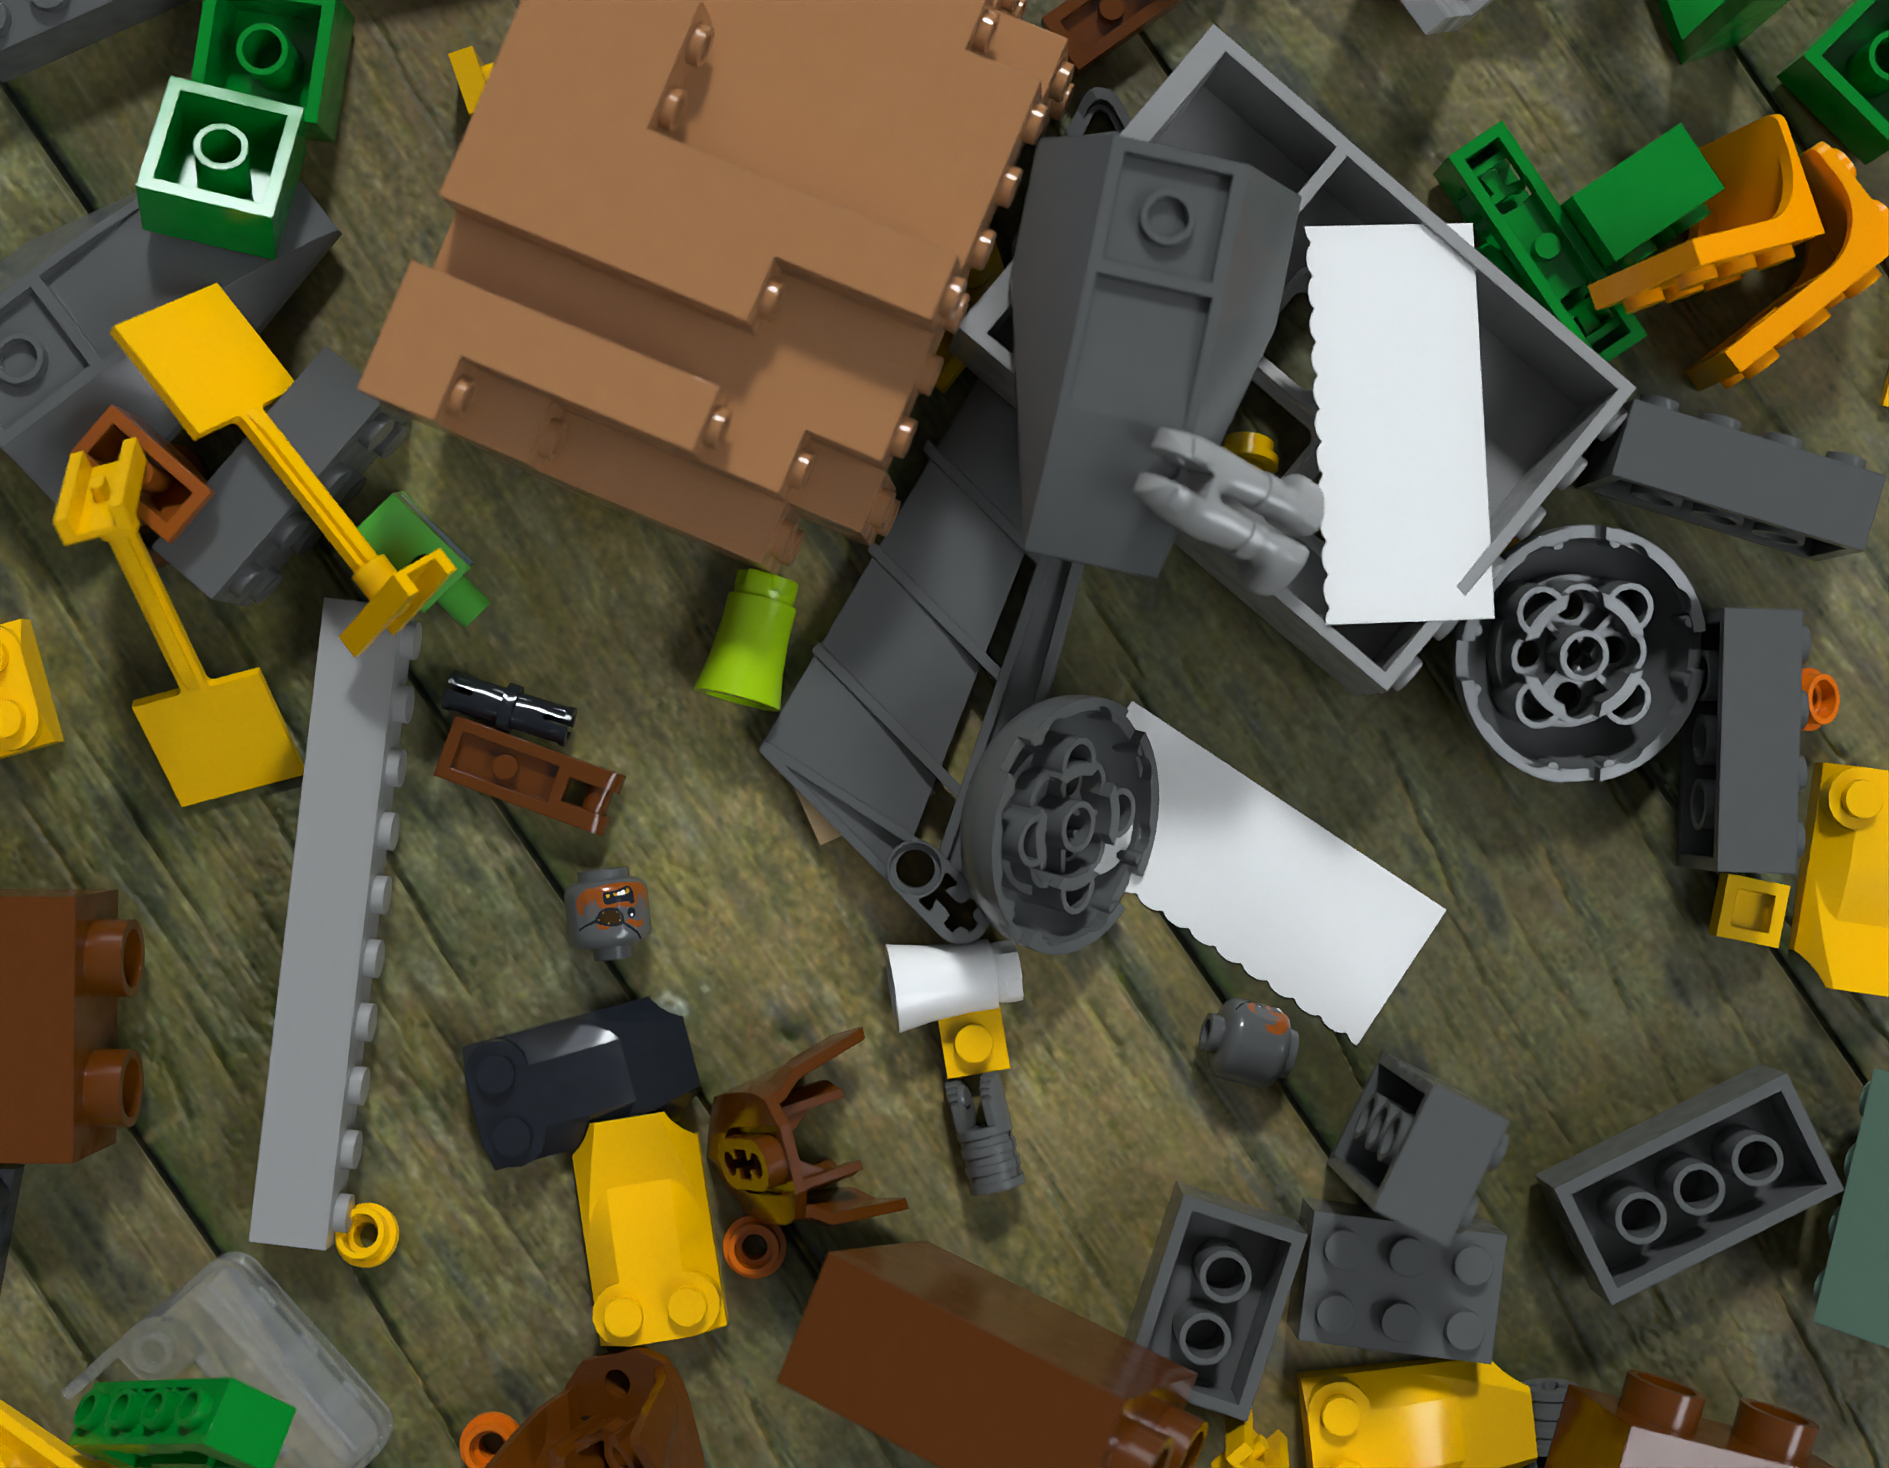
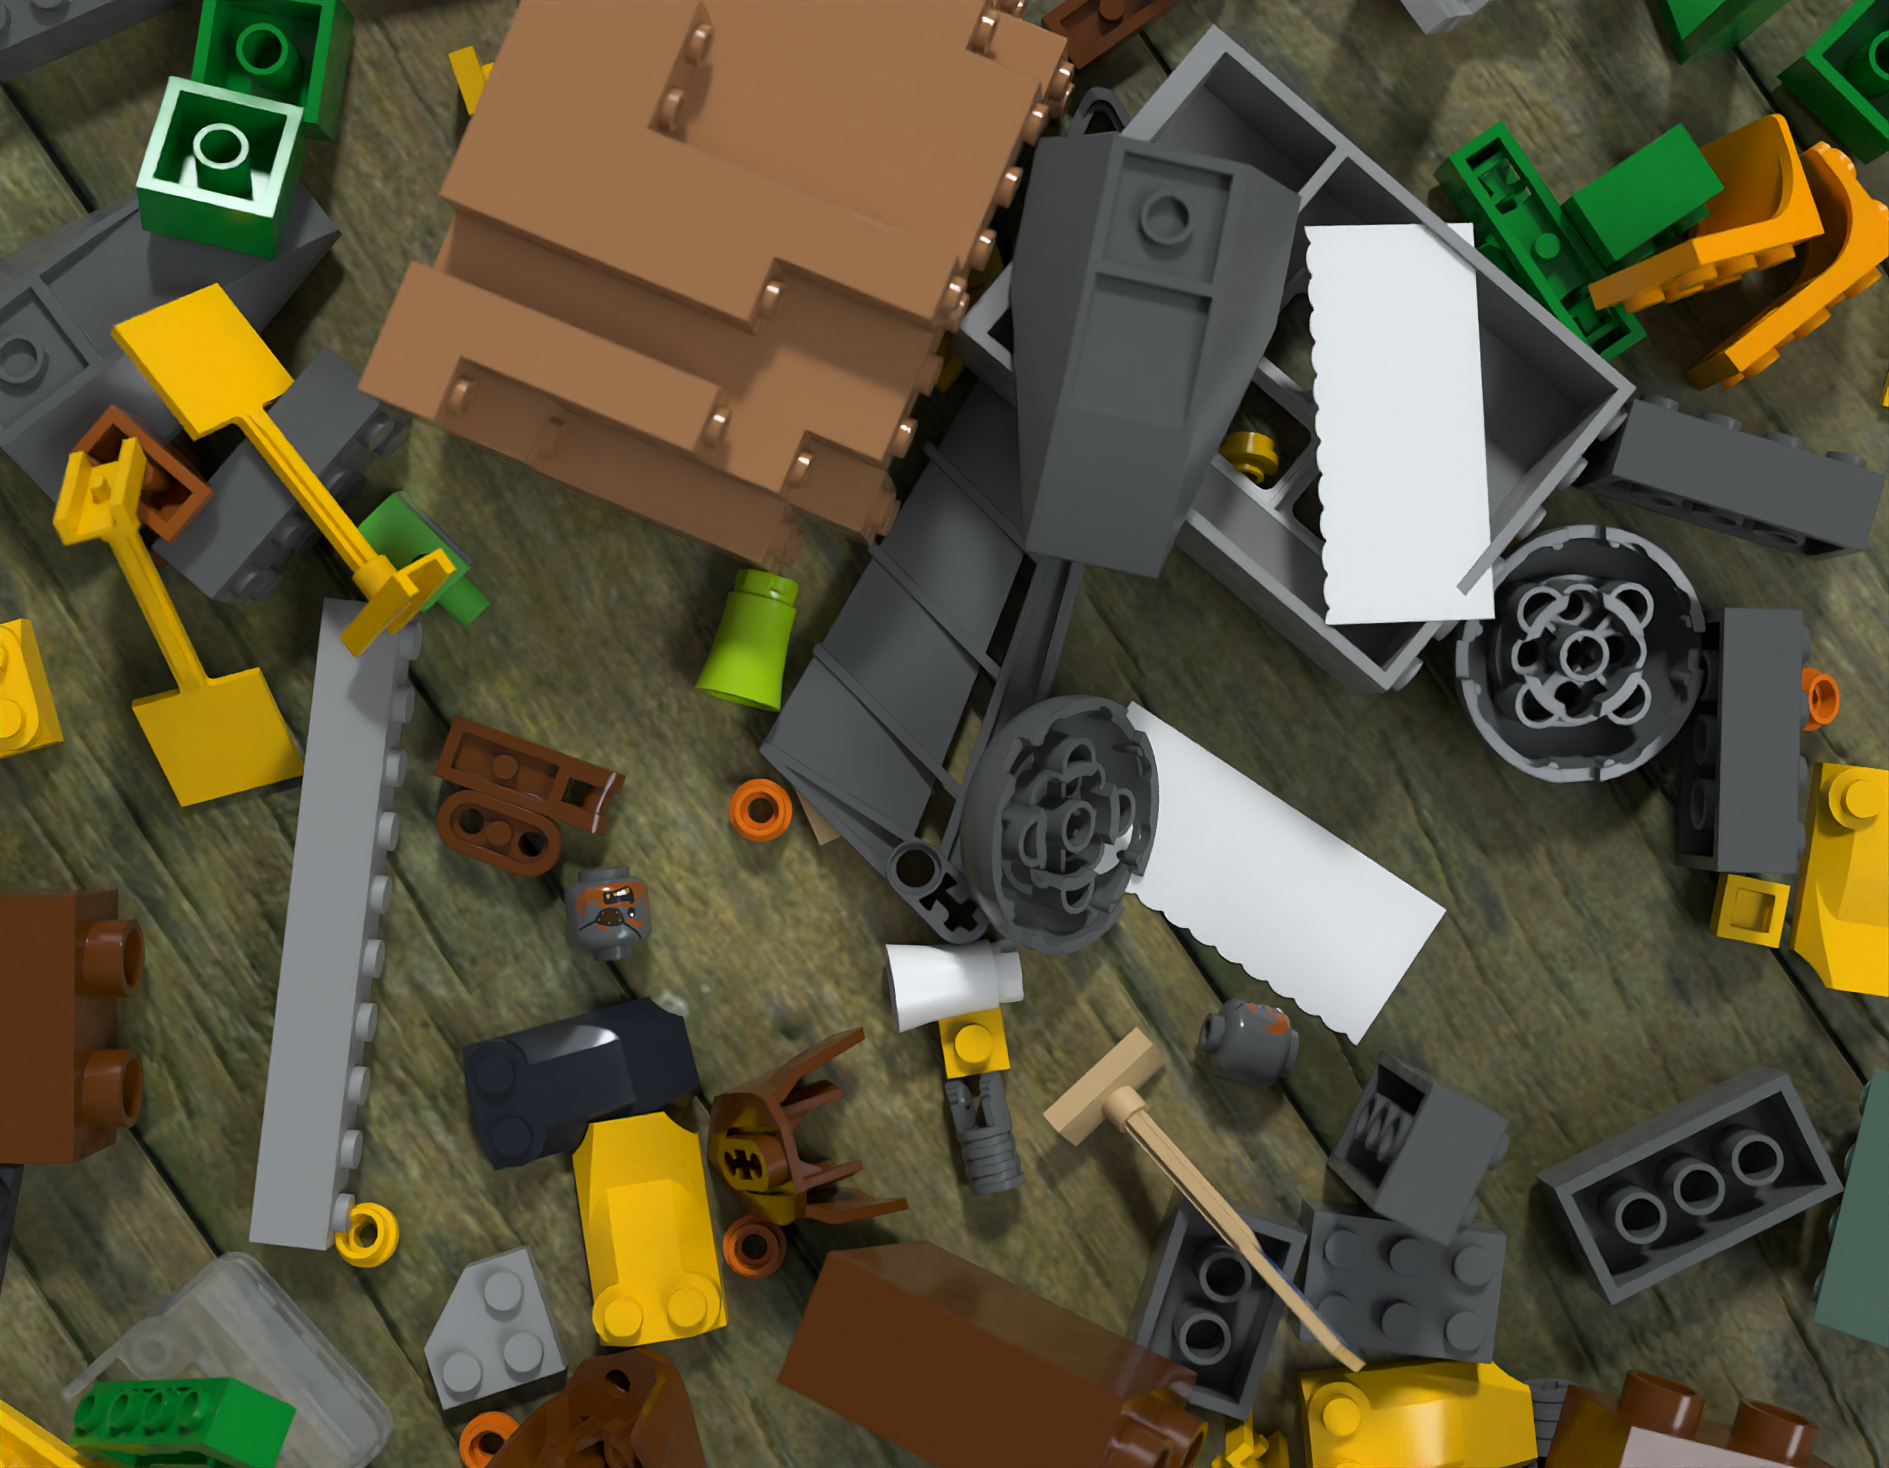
black pin [442,670,577,747] -> none
light grey piece [1132,428,1324,596] -> none
none -> light grey plate [424,1244,569,1410]
none -> reddish brown plate [437,790,565,877]
none -> orange plate [729,779,793,842]
none -> tan piece [1042,1026,1366,1373]

